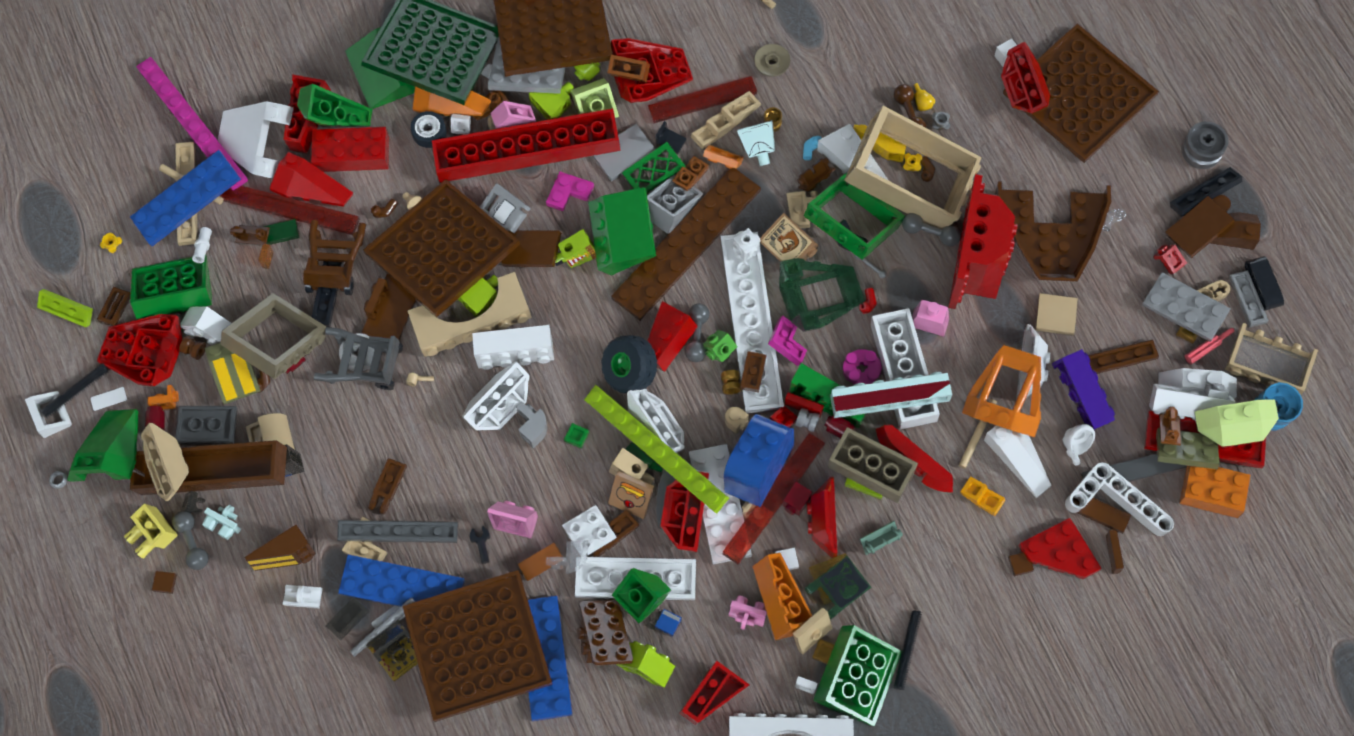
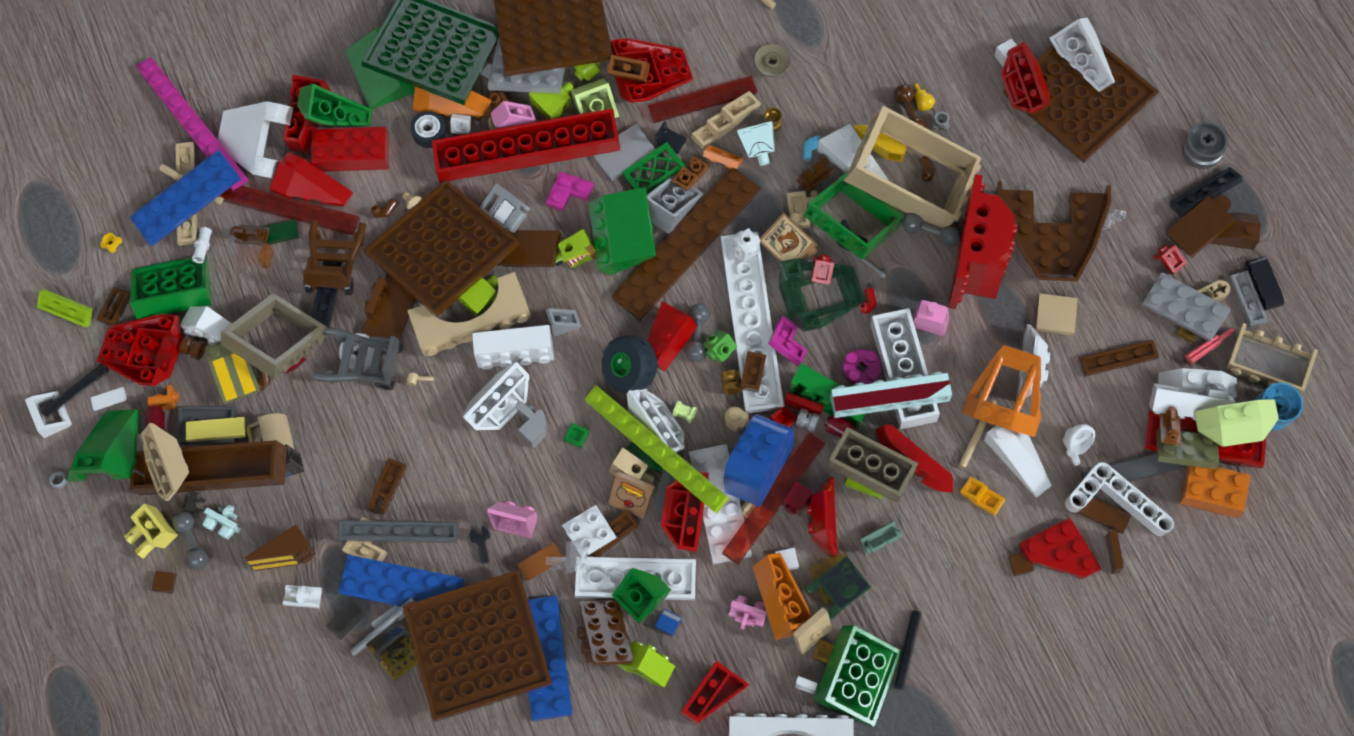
yellow plate [903,153,922,171] -> none
dark purple wedge [1051,349,1115,429] -> none
none -> light yellow tile [186,417,246,442]
none -> light grey slope [546,308,581,337]
none -> yellowish green bush [672,401,697,423]
none -> bracket [810,254,835,285]
none -> white wedge [1050,18,1115,92]

